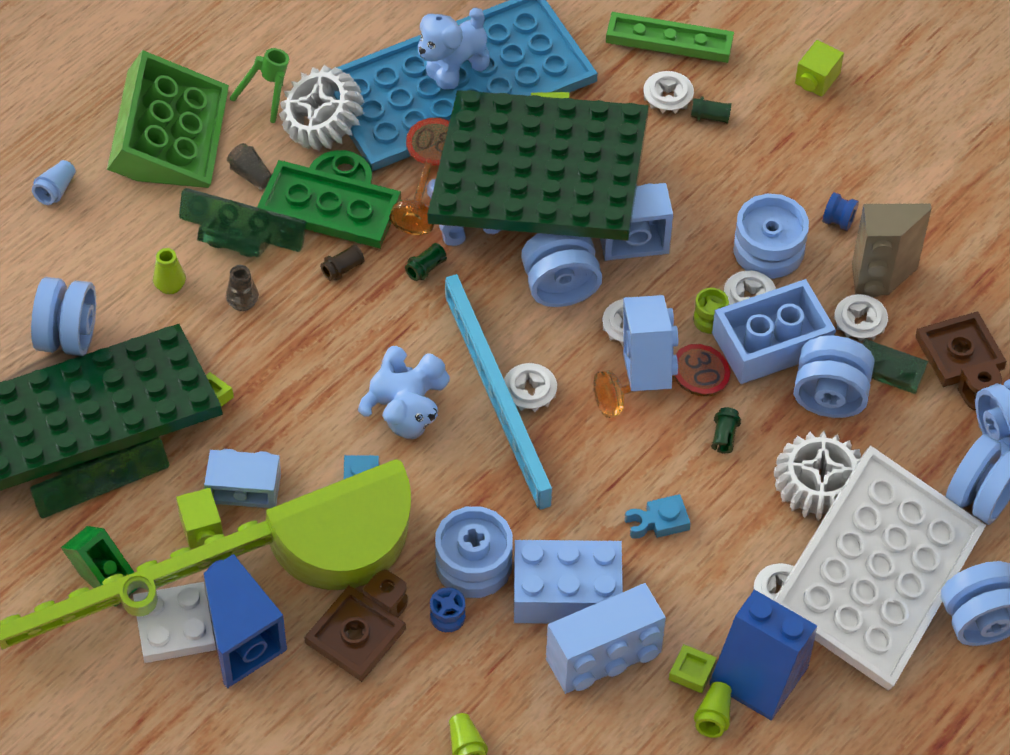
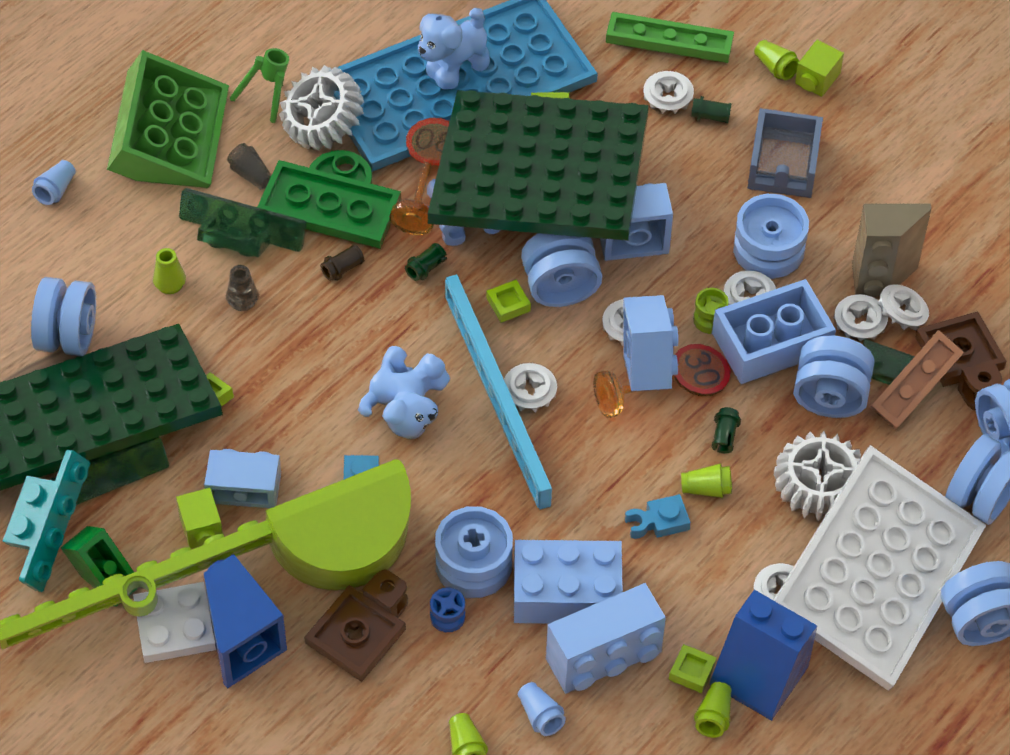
blue wheel [822,192,859,231] -> none
none -> teal bracket [2,450,90,592]
none -> lime plate [486,279,531,323]
none -> light blue cone [518,682,566,736]
none -> lime cone [681,463,732,498]
none -> window [747,108,823,198]
none -> lime cone [754,40,799,80]
none -> nougat plate [870,330,964,430]
none -> white gear [878,284,929,330]

